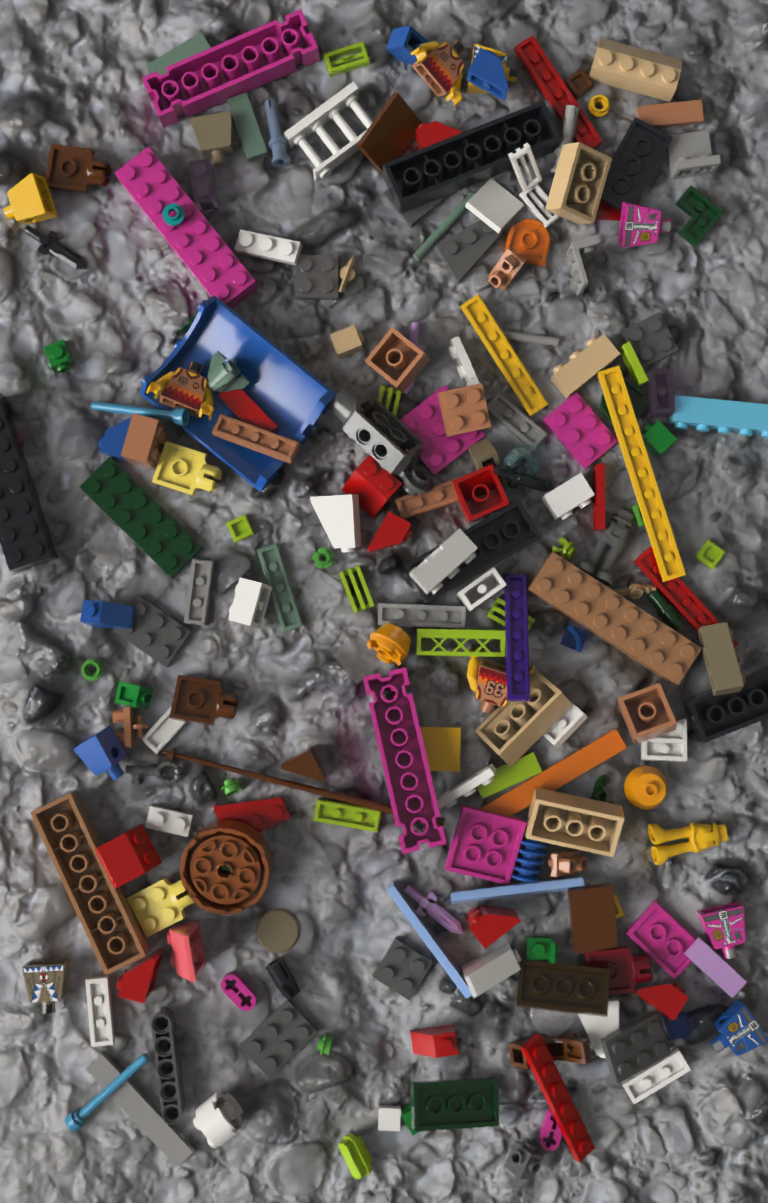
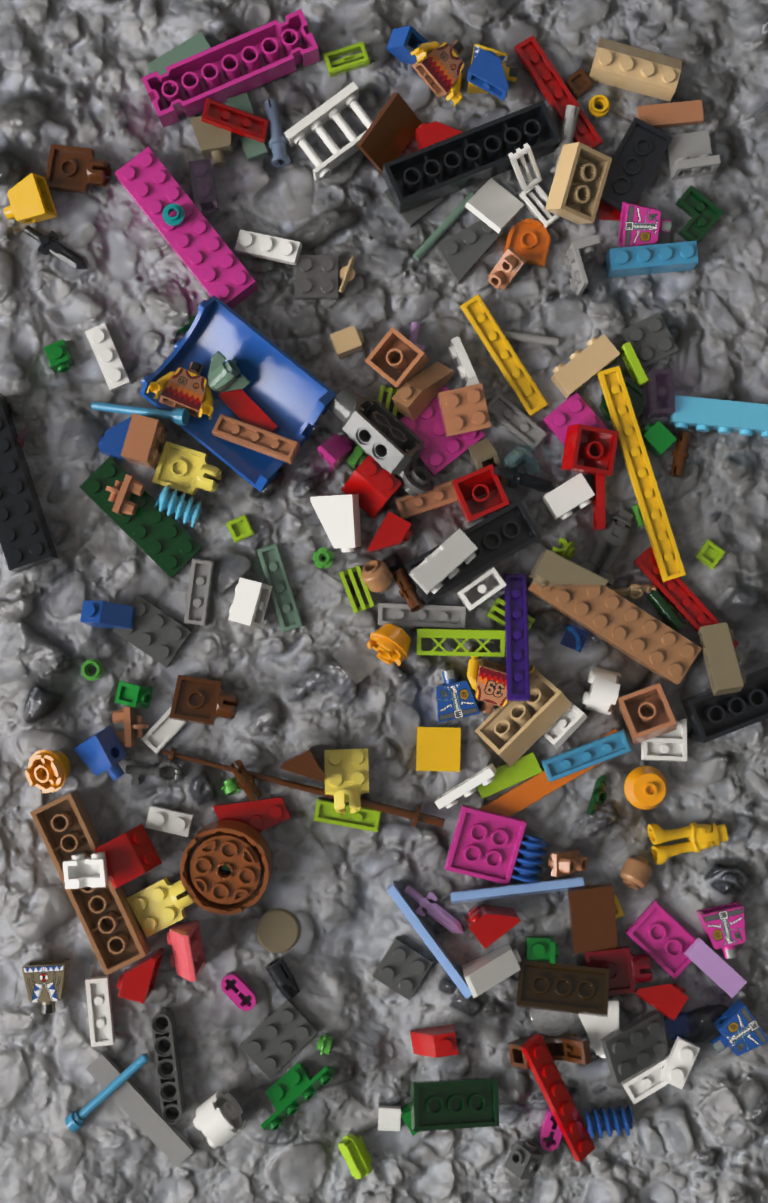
dark pink brick [363,667,447,854] -> none
tan brick [525,787,625,857] -> none
none -> light orange cone [25,750,71,793]
none -> white cylinder [63,852,108,889]
none -> white plate [85,323,131,392]
none -> nougat hips [105,474,145,516]
none -> medium azure piece [154,485,202,528]
none -> red tile [201,98,269,143]
none -> reddish brown pin [229,760,262,802]
none -> green bracket [260,1062,337,1131]
none -> dark pink slope [317,433,353,470]
none -> light yellow plate [324,748,370,814]
none -> bright green plate [347,444,368,469]
none -> medium nougat head [361,560,393,593]
none -> medium nougat slope [392,361,455,421]
none -> reddish brown pin [393,569,424,612]
none -> torso [436,669,480,723]
none -> dark tan slope [529,549,609,588]
none -> dark azure tile [541,729,632,782]
none -> red slope [561,424,619,476]
none -> white cylinder [582,667,621,715]
none -> blue piece [584,1105,633,1139]
none -> dark azure brick [605,241,699,278]
none -> medium nougat head [620,855,653,891]
none -> white plate [660,1036,700,1089]
none -> reddish brown pin [670,432,692,478]

